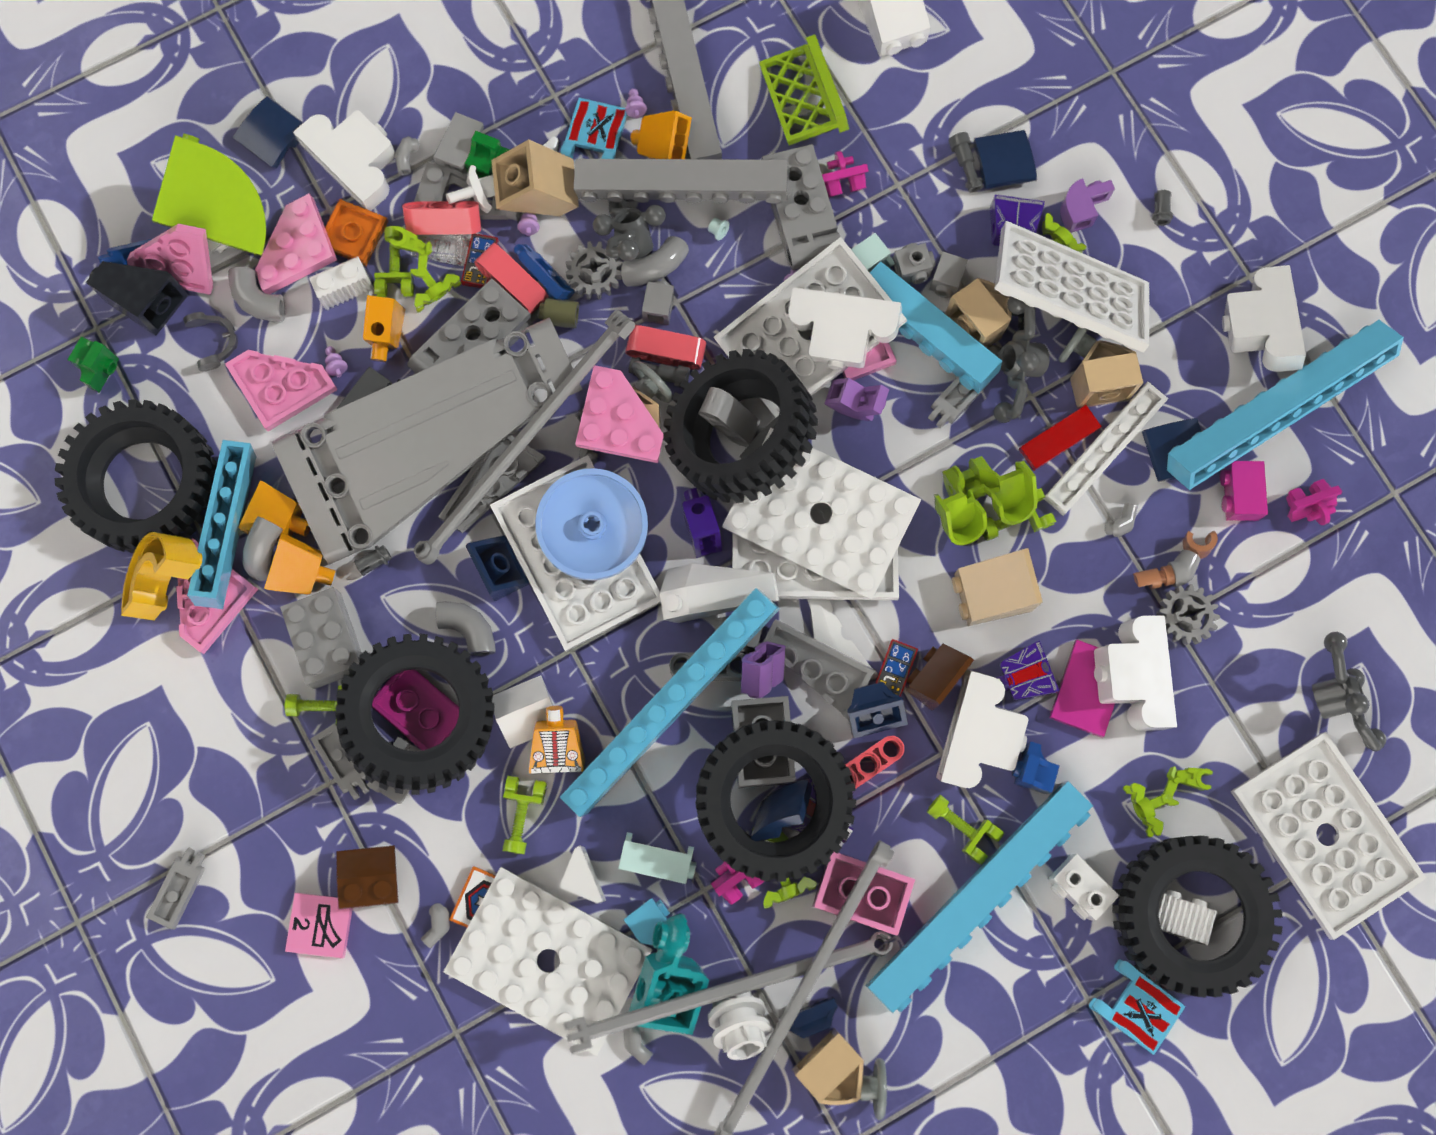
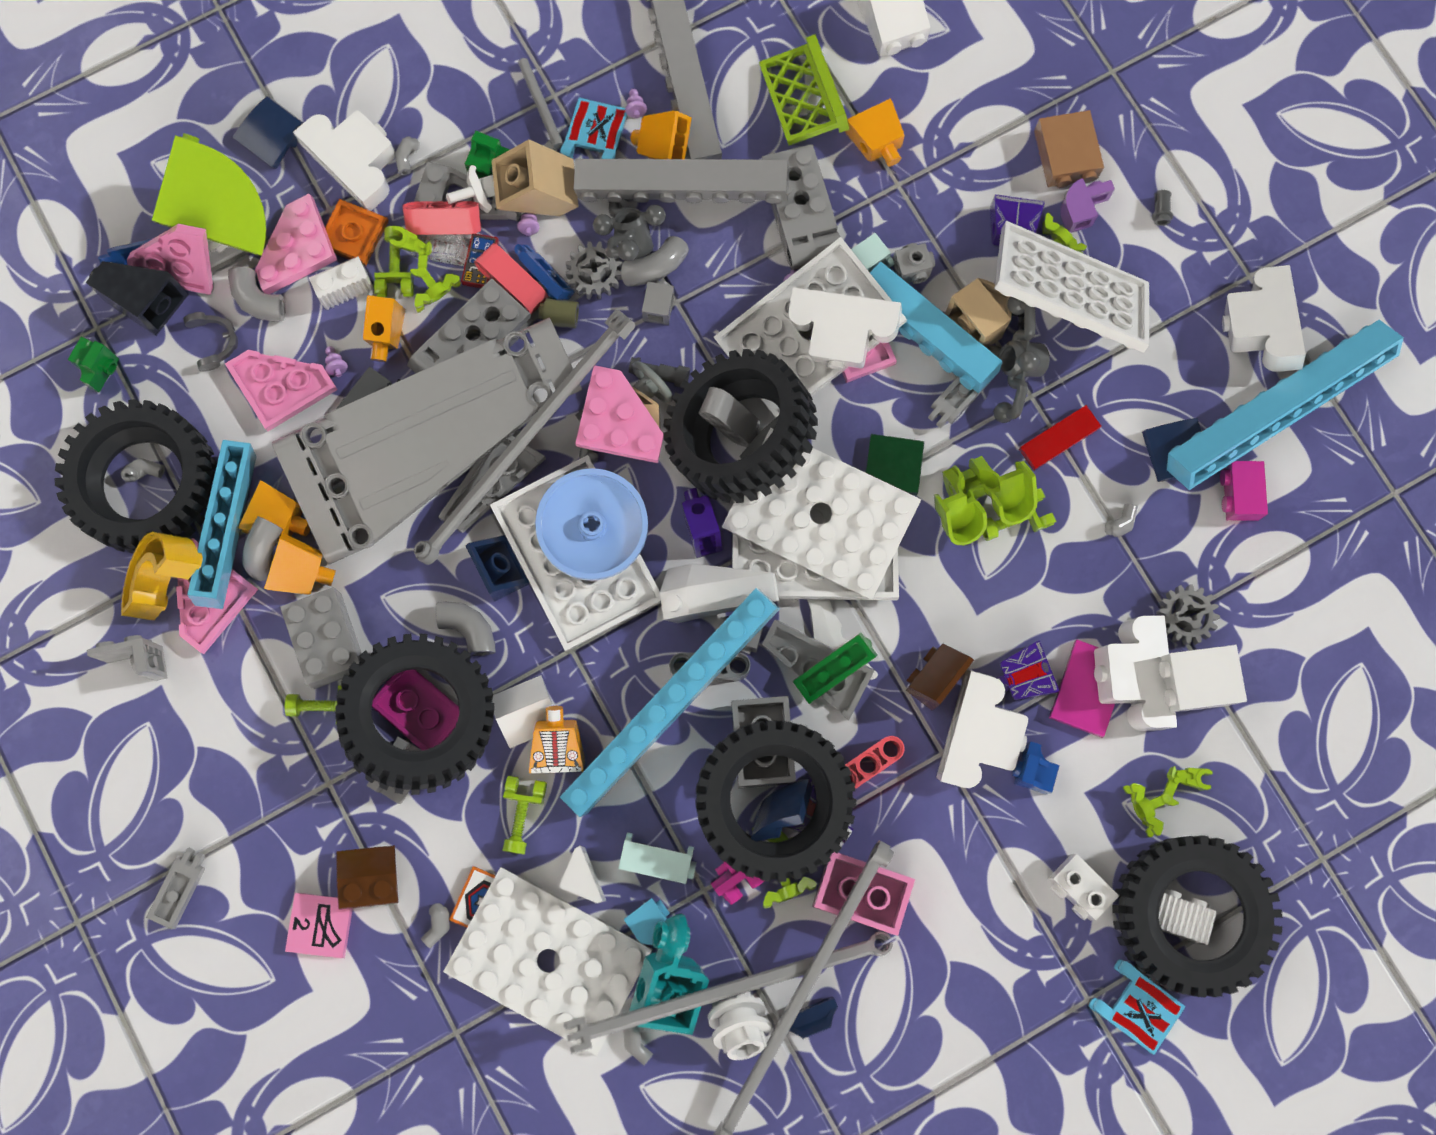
light grey hinge [310,723,370,800] -> none
dark grey pin [354,545,392,576] -> none
light grey panel [433,112,484,170] -> none
coral beam [625,325,707,370] -> none
light aqua piece [708,218,730,240] -> none
medium lavender brick [741,641,785,698] -> none
tan piece [792,1028,887,1120] -> none
dark pink hips [822,151,869,197] -> none
medium lavender brick [824,378,889,421] -> none
dark blue slope [847,682,908,739] -> none
medium azure brick [865,781,1093,1013] -> none
tile [875,639,918,696] -> none
lime bar [927,795,1005,865] -> none
light grey brick [929,252,968,297] -> none
dark grey piece [948,132,983,193] -> none
tan slope [952,548,1043,626] -> none
dark blue slope [973,130,1037,189] -> none
white tile [1043,382,1169,516] -> none
tan piece [1058,327,1143,409] -> none
nougat piece [1133,531,1218,590] -> none
white plate [1230,732,1427,940] -> none
dark pink hips [1286,479,1342,525] -> none
dark grey wheel [1312,632,1387,752] -> none
none -> light grey bracket [87,635,167,681]
none -> light grey arm [121,458,165,482]
none -> light grey bar [518,58,563,149]
none -> green piece [792,632,877,704]
none -> light orange torso [845,98,904,167]
none -> dark green tile [865,434,925,495]
none -> medium nougat brick [1034,110,1104,188]
none -> white slope [1159,645,1247,712]

